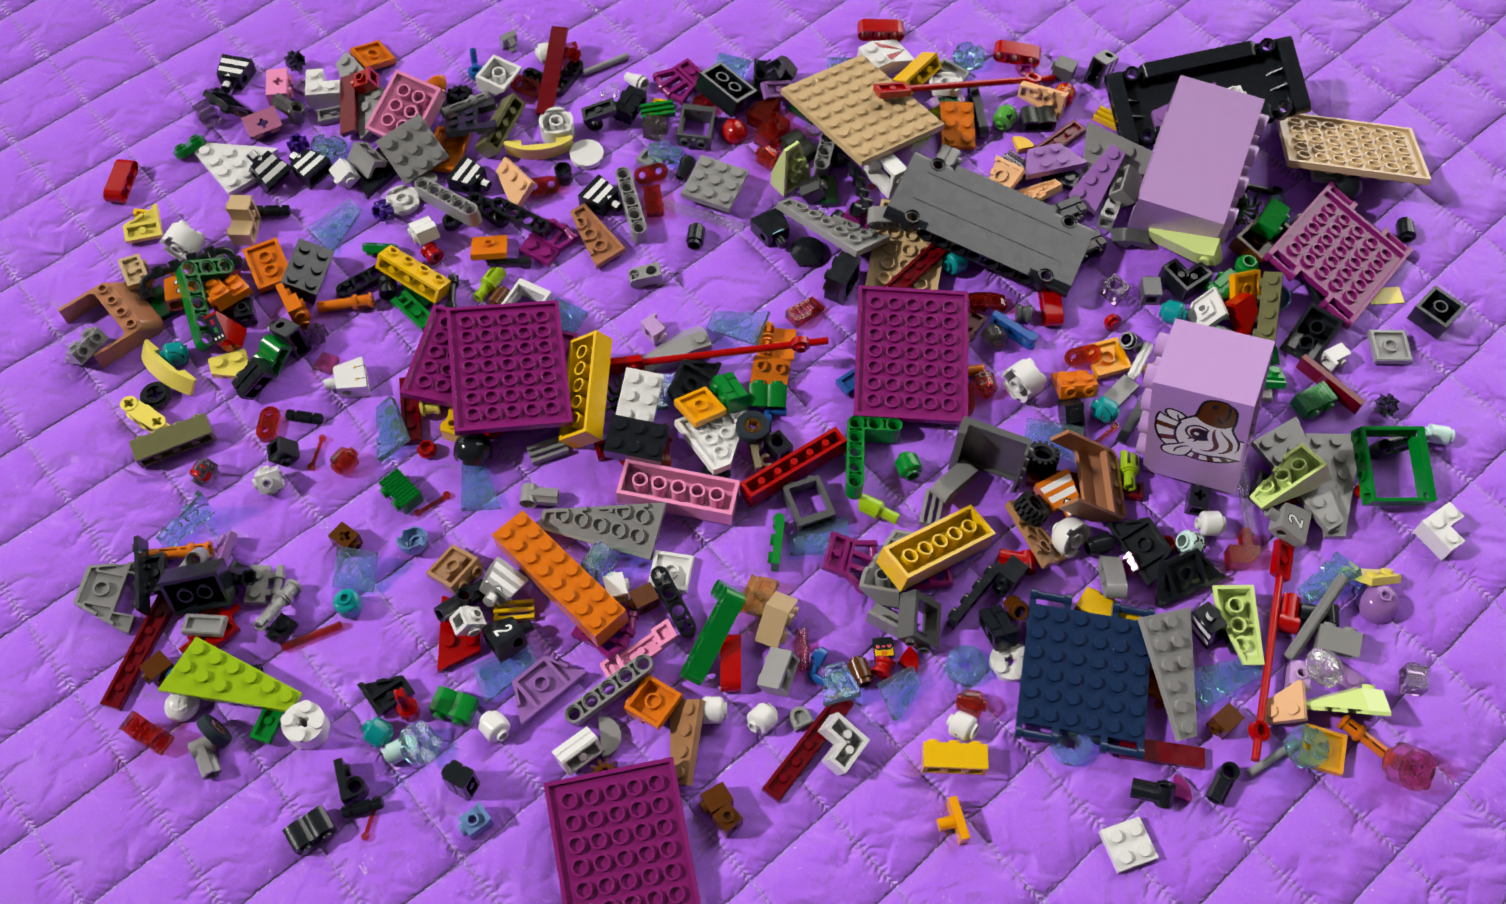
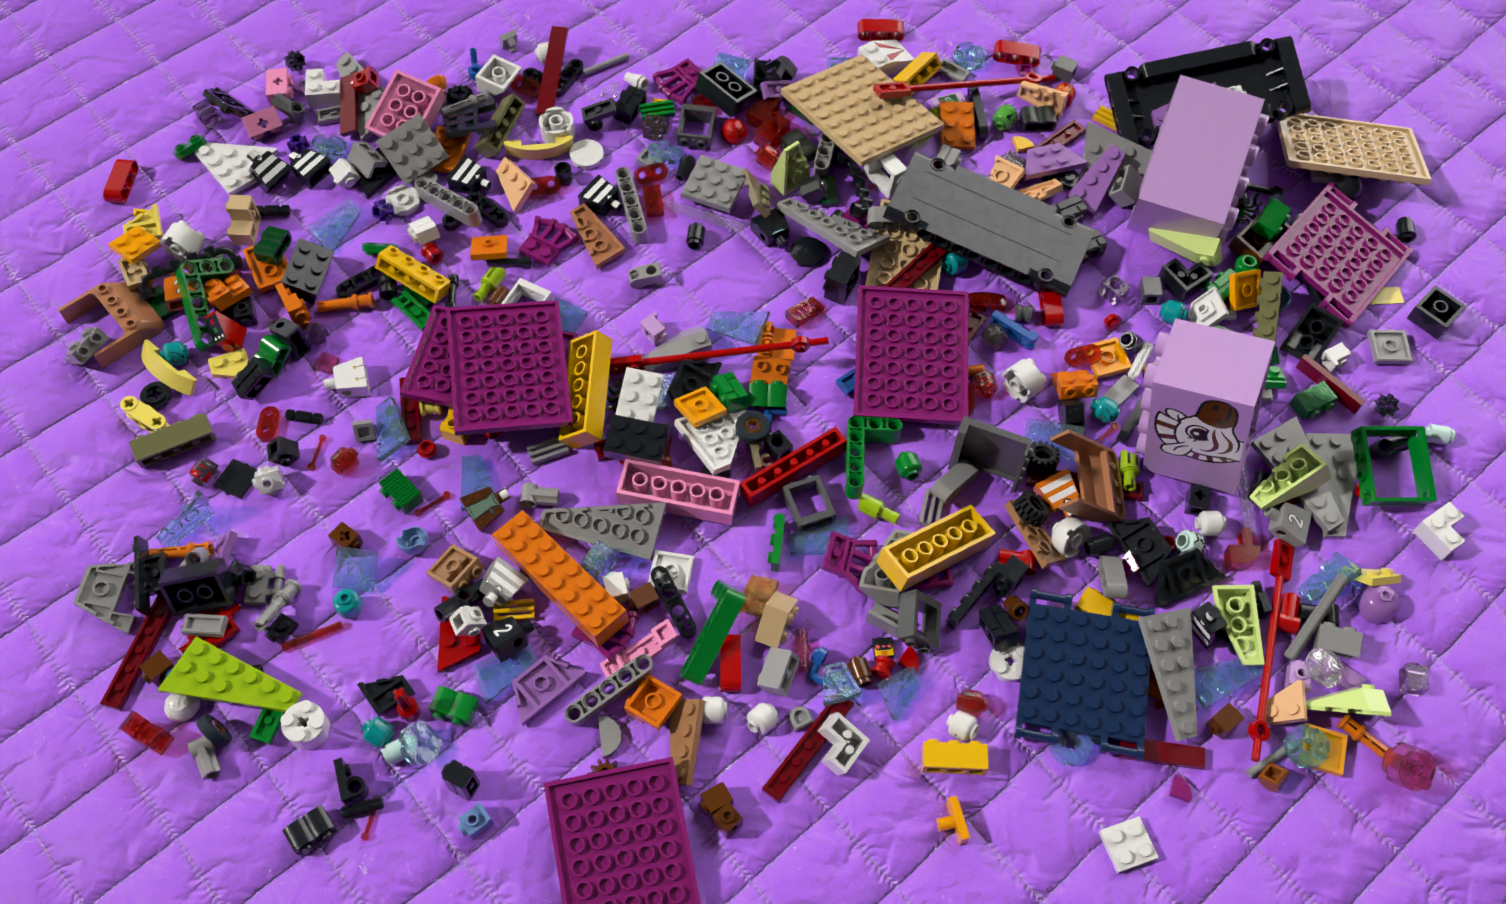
black torso [217,54,257,93] -> none
orange plate [350,40,396,70] -> none
black cylinder [453,433,493,466] -> none
white head [478,711,510,742] -> none
black beam [490,197,551,237] -> none
white brick [552,726,605,777] -> none
clear red piece [564,41,581,62] -> none
white plate [929,72,963,97] -> none
clear light blue plate [945,645,987,687] -> none
black torso [1083,49,1119,89] -> none
light grey leg [1096,197,1121,232] -> none
dark grey slope [1110,228,1150,249] -> none
black piece [1130,777,1176,809] -> none
black piece [1205,761,1240,806] -> none
red slope [1224,293,1258,335] -> none
none -> light orange plate [108,225,162,265]
none -> black piece [213,459,257,499]
none -> dark green brick [253,226,292,266]
none -> light grey tile [352,419,376,442]
none -> torso [460,486,511,532]
none -> dark tan wing [740,168,770,218]
none -> black plate [1251,580,1272,619]
none -> dark orange brick [1258,761,1289,792]

